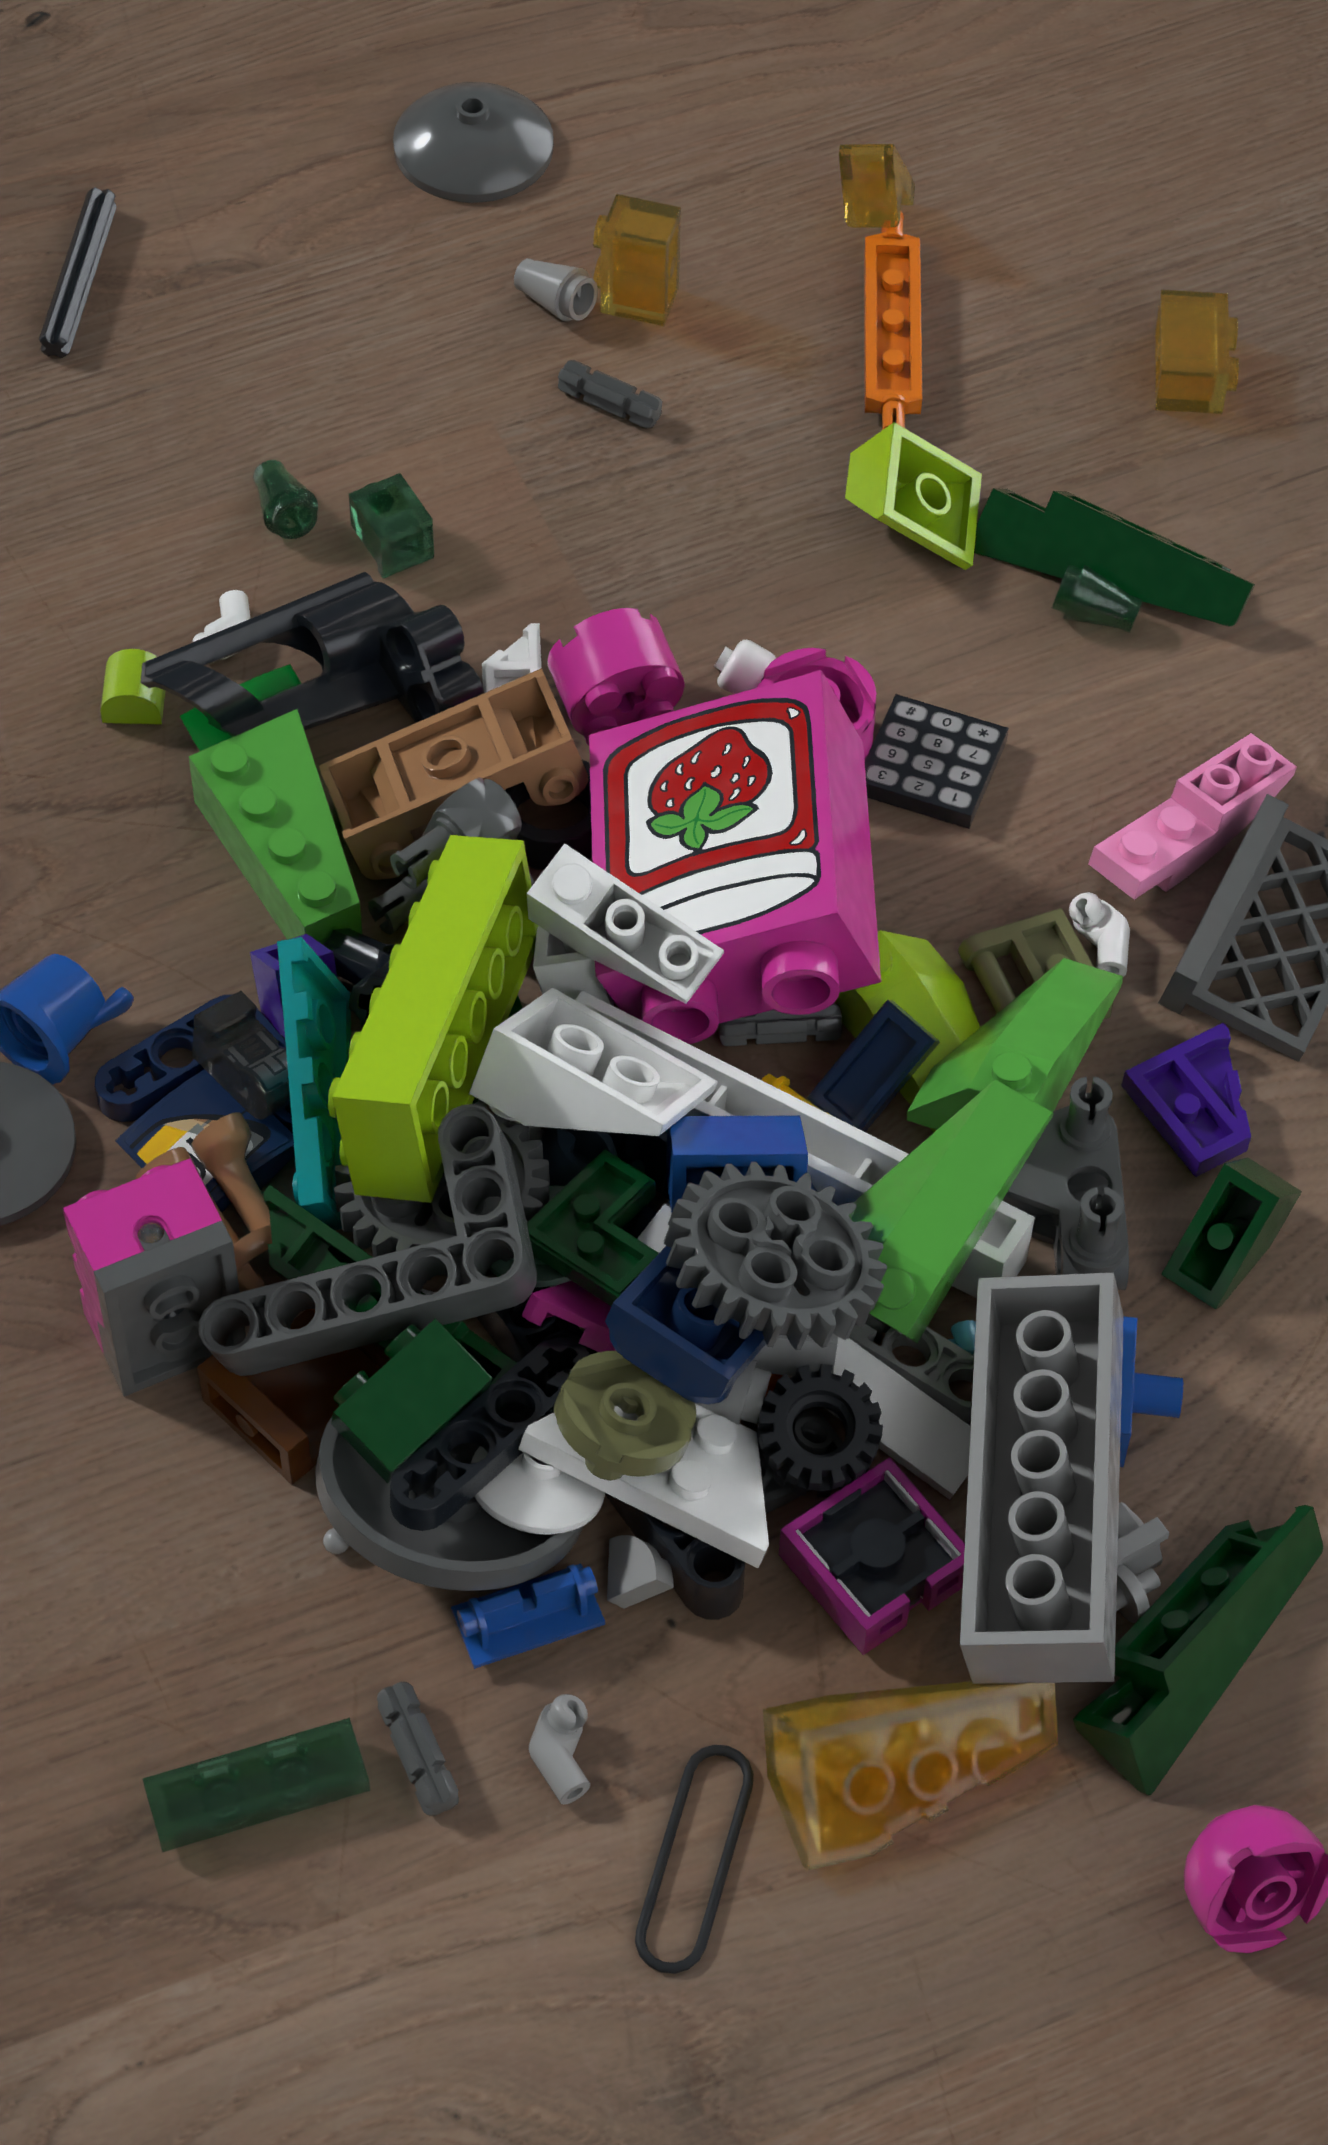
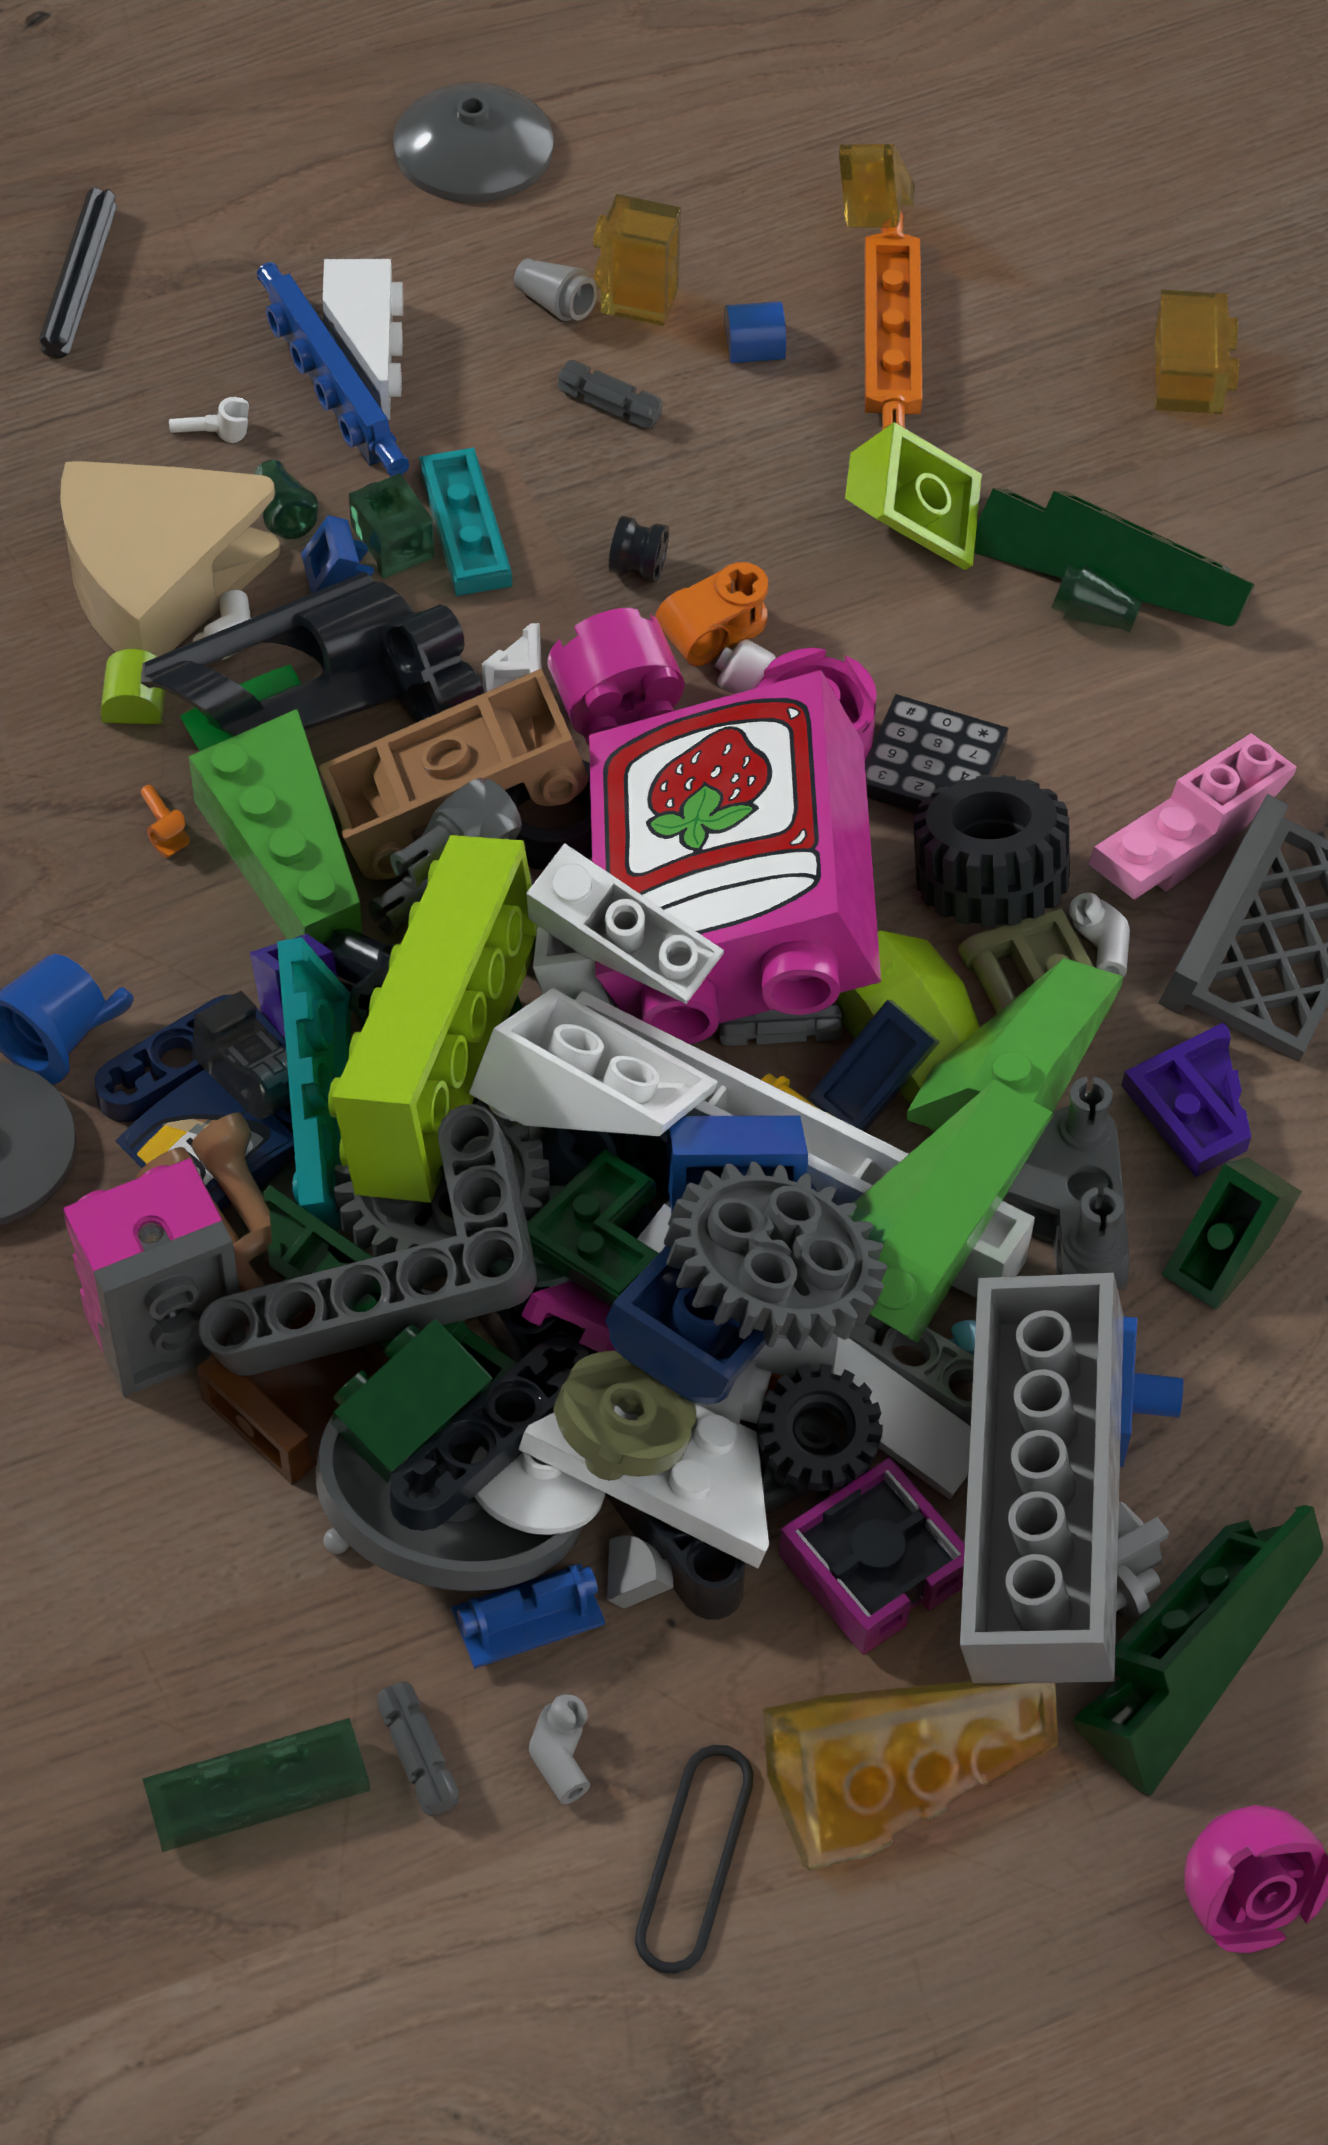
none -> tan piece [60,461,280,657]
none -> orange hand [141,785,190,858]
none -> white hand [169,397,249,443]
none -> blue plate [256,262,410,477]
none -> blue tile [301,515,374,593]
none -> white slope [323,259,403,420]
none -> teal tile [418,447,512,596]
none -> black wheel [609,516,669,582]
none -> orange piece [655,562,768,666]
none -> blue brick [724,301,786,363]
none -> black tyre [913,775,1070,927]

